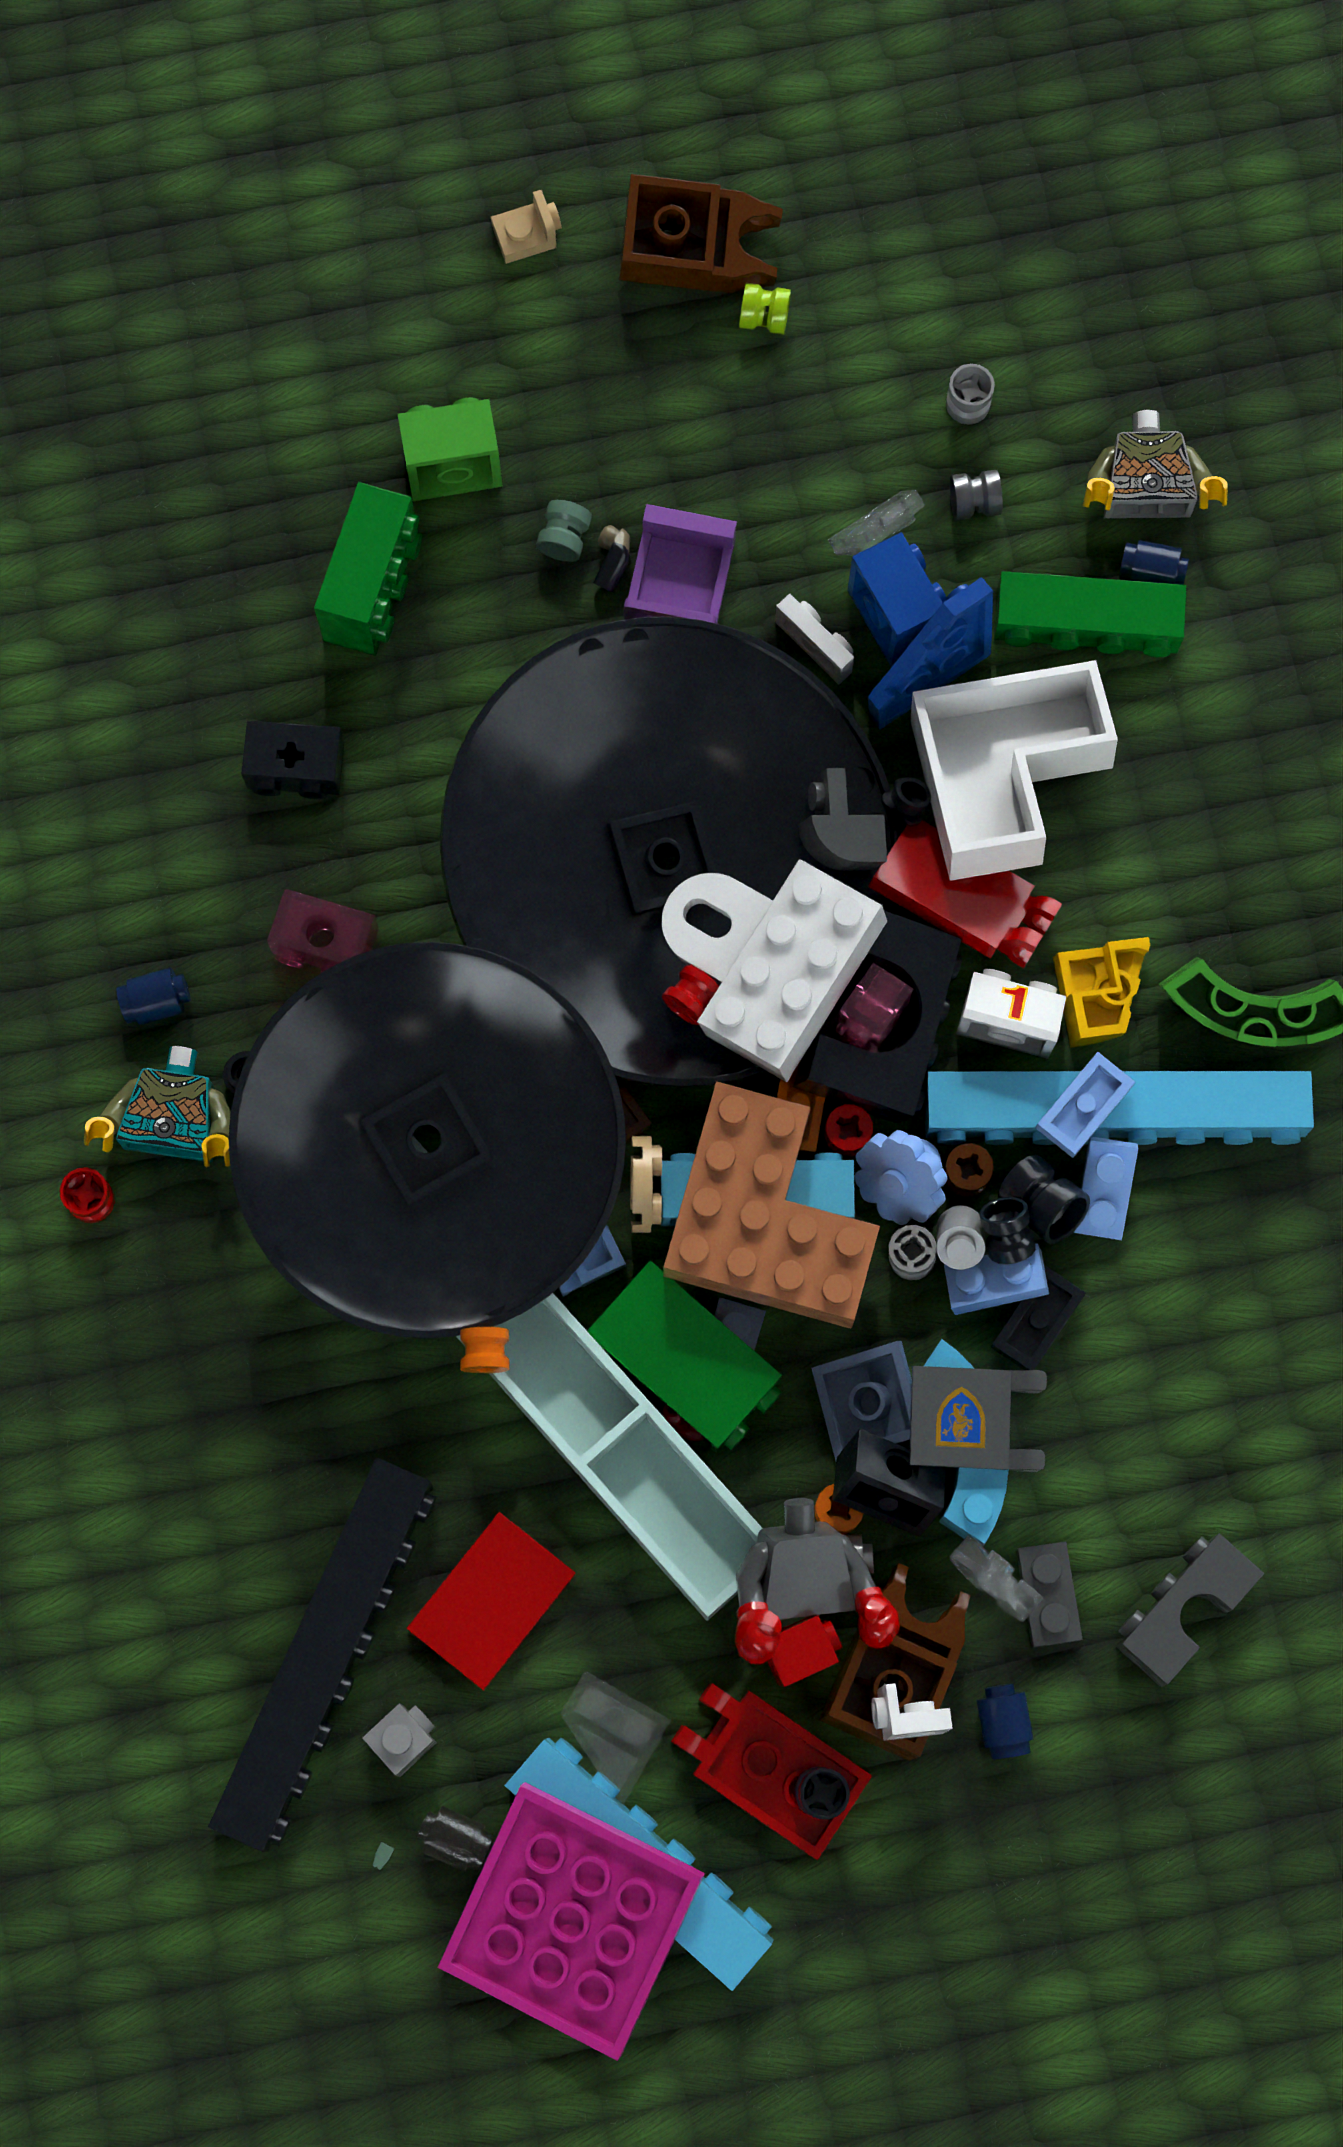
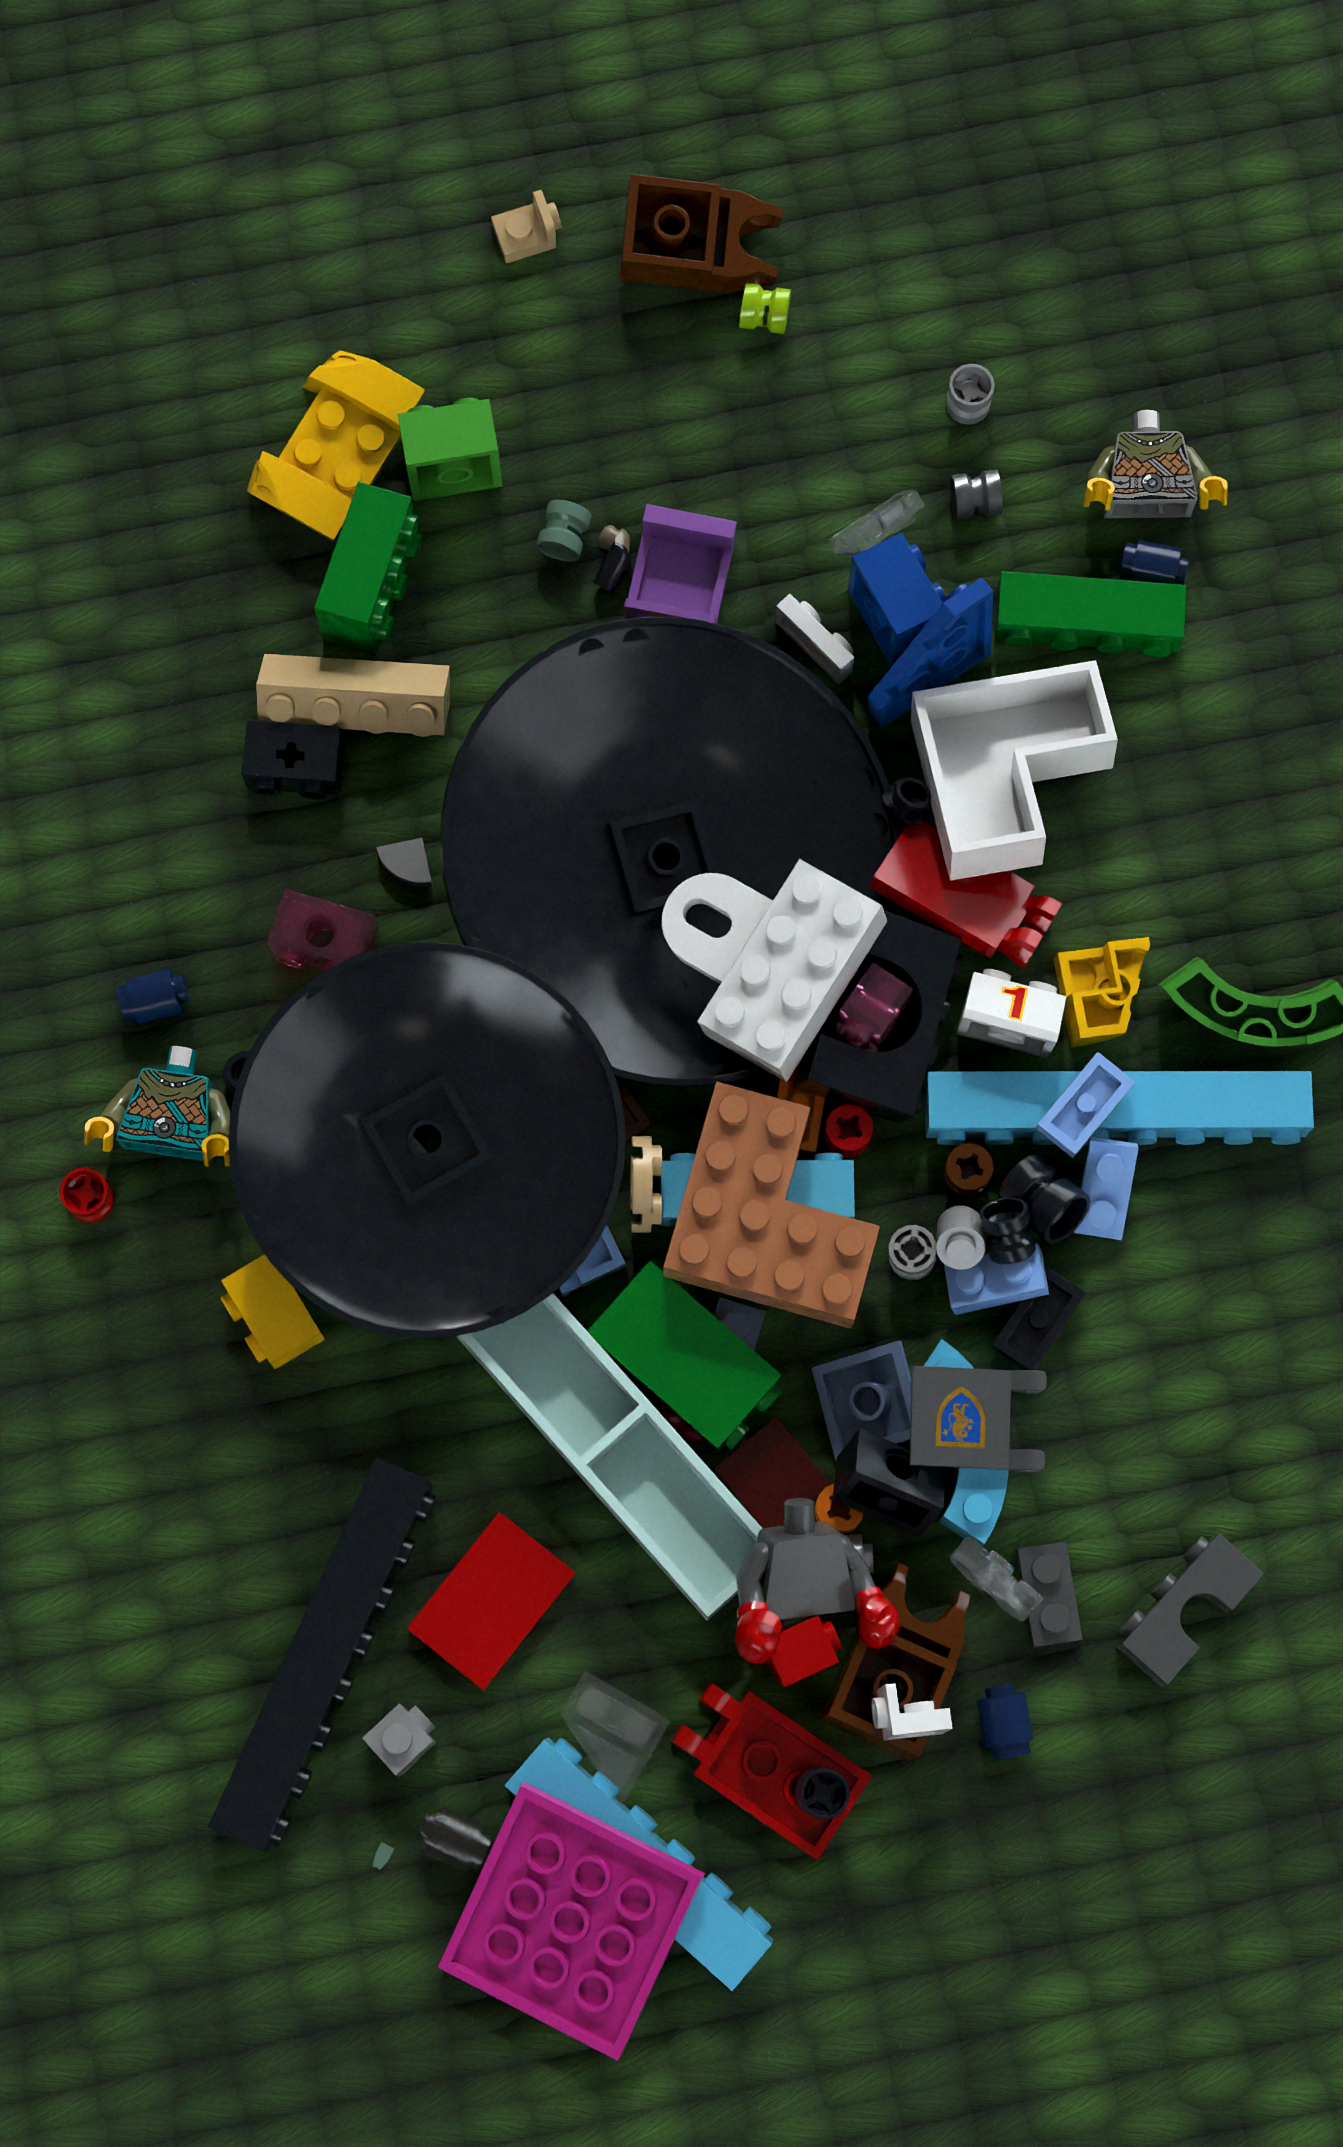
orange wheel [460,1327,510,1373] -> none
red wheel [662,965,719,1025] -> none
dark grey brick [798,768,887,871] -> none
light blue plant [854,1130,948,1225] -> none
none -> yellow brick [220,1254,325,1369]
none -> yellow piece [247,350,425,541]
none -> tan brick [256,654,450,737]
none -> light grey tile [376,838,432,887]
none -> clear red piece [714,1418,830,1528]

